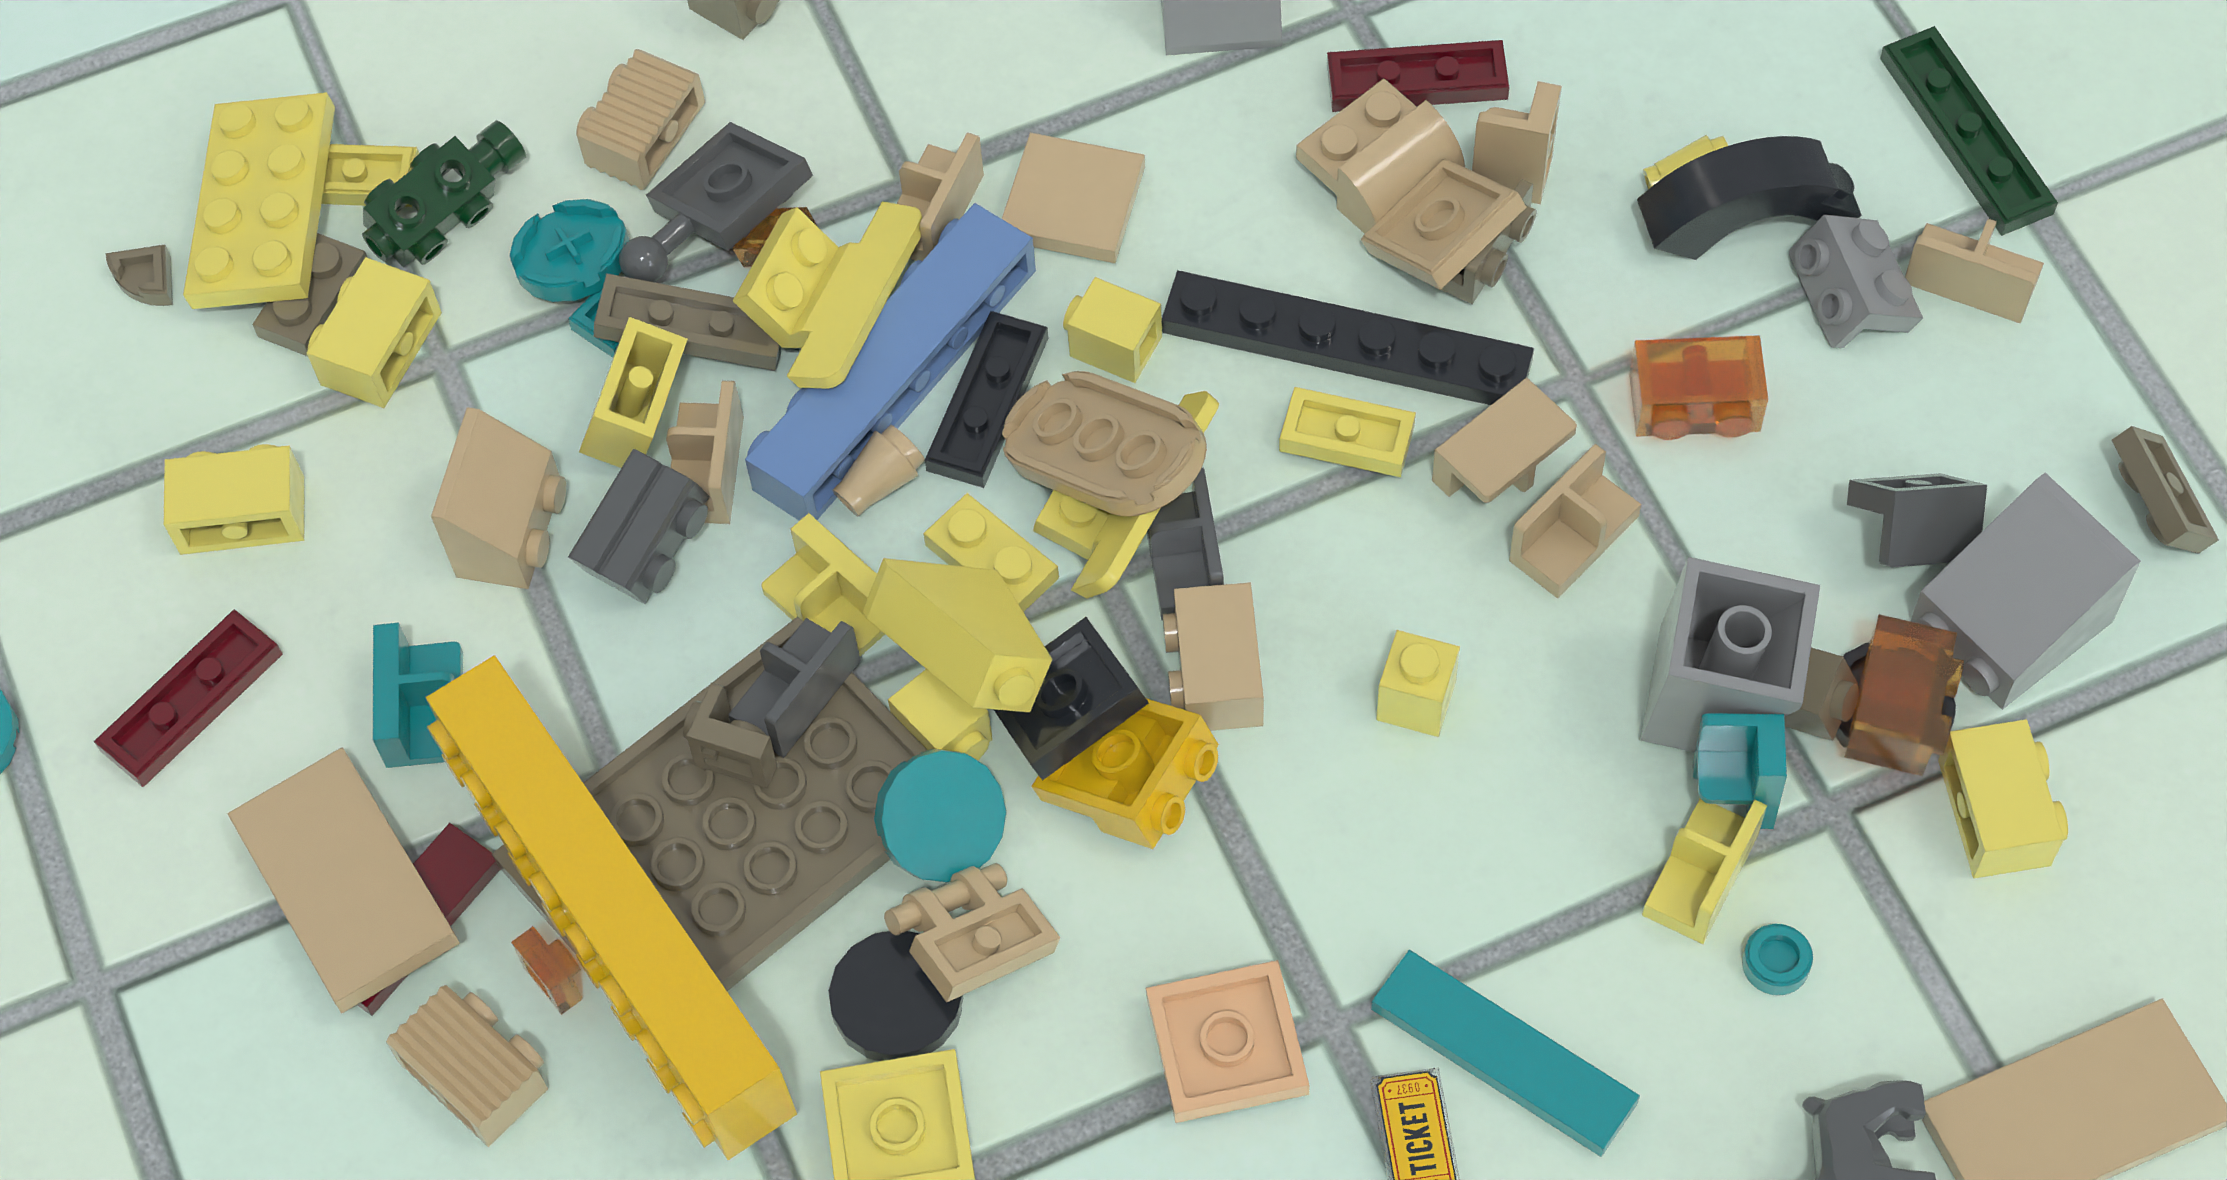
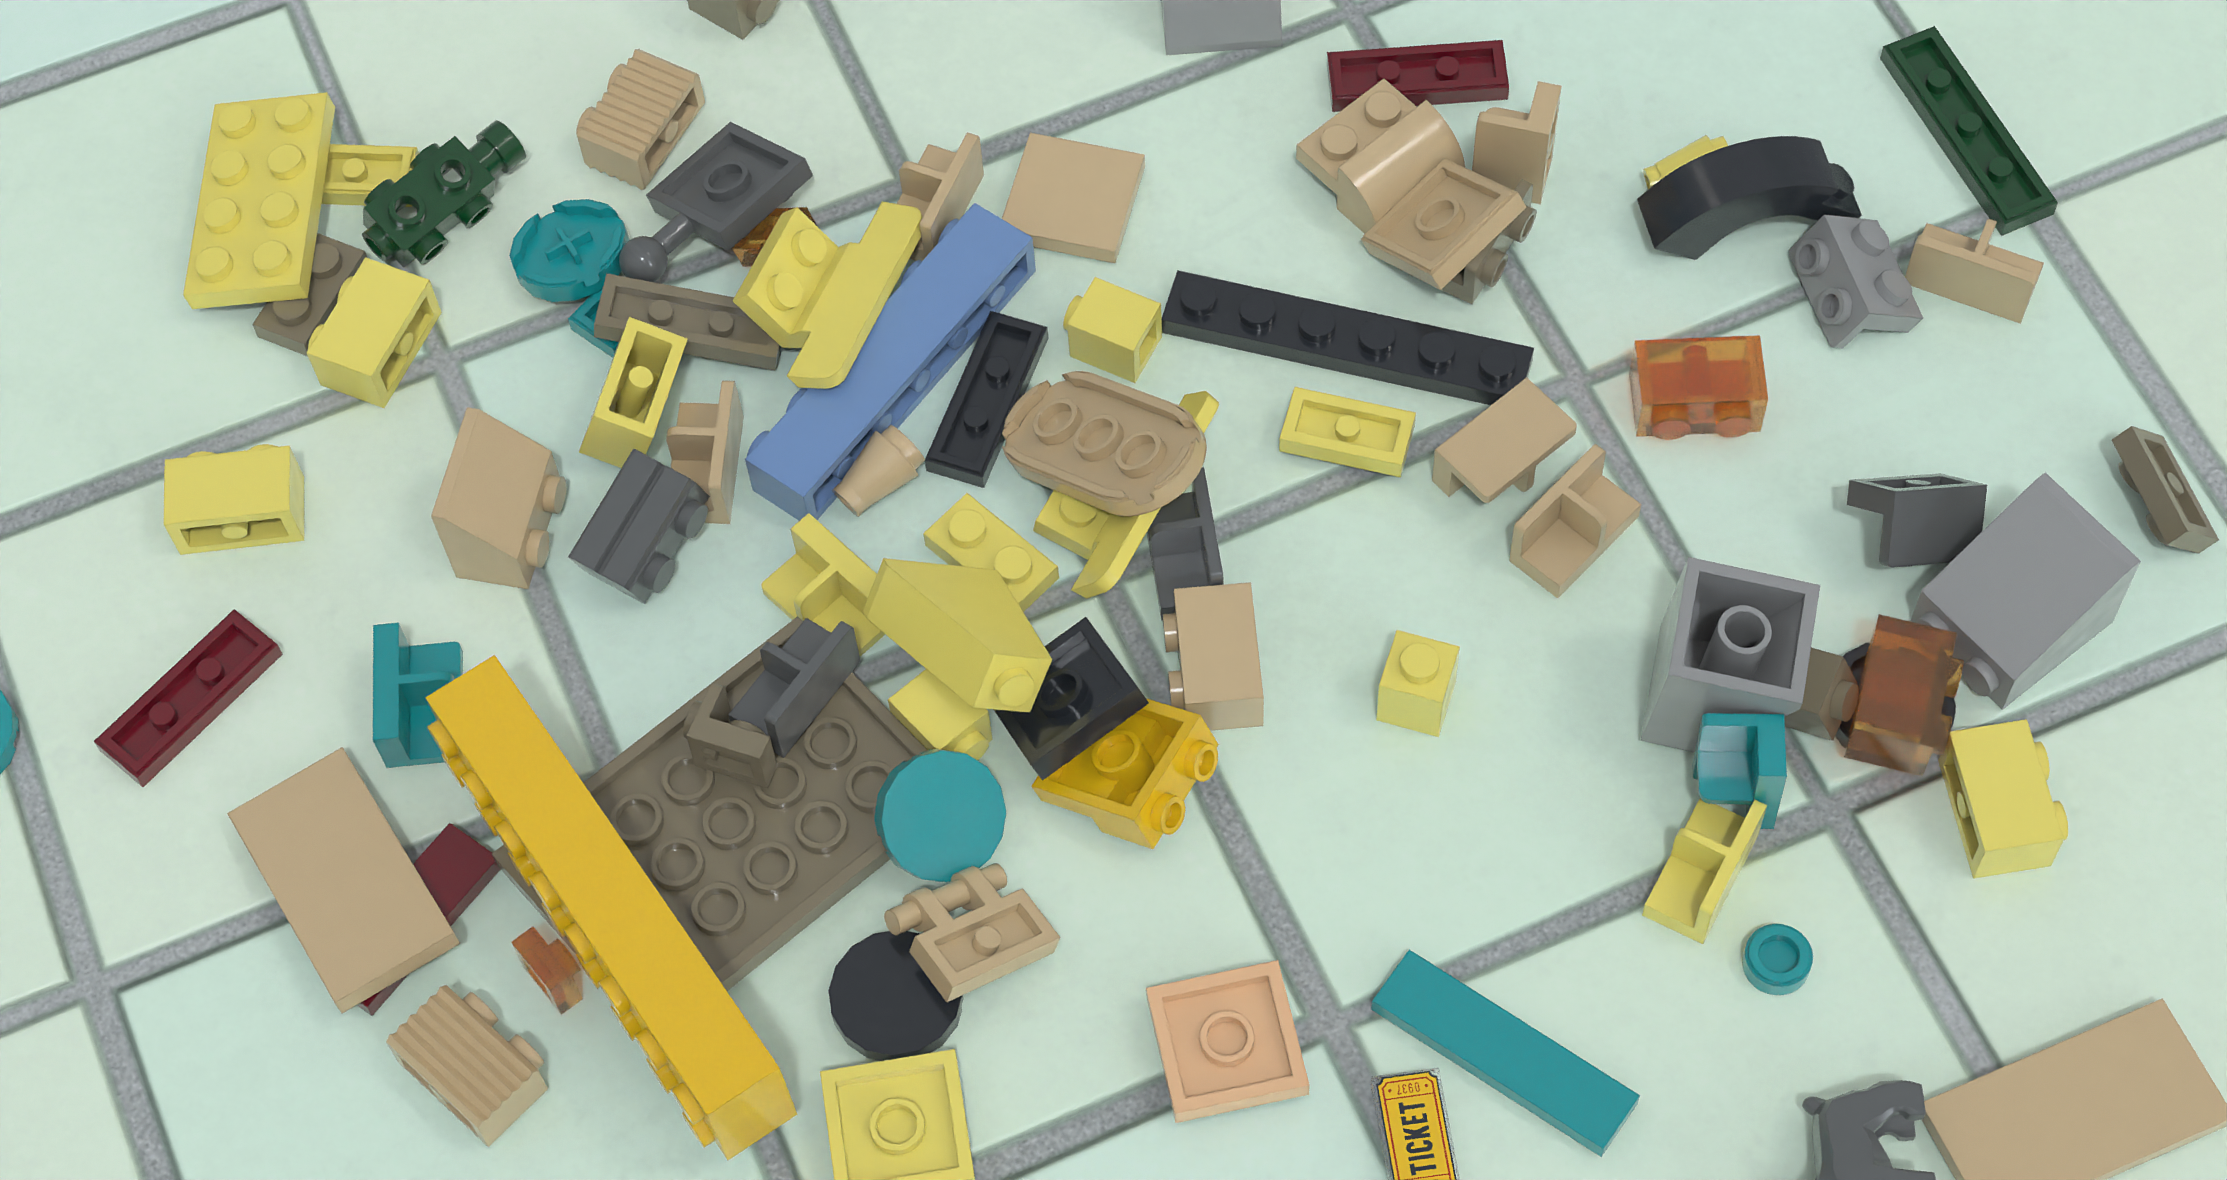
dark tan tile [105,244,173,306] -> none

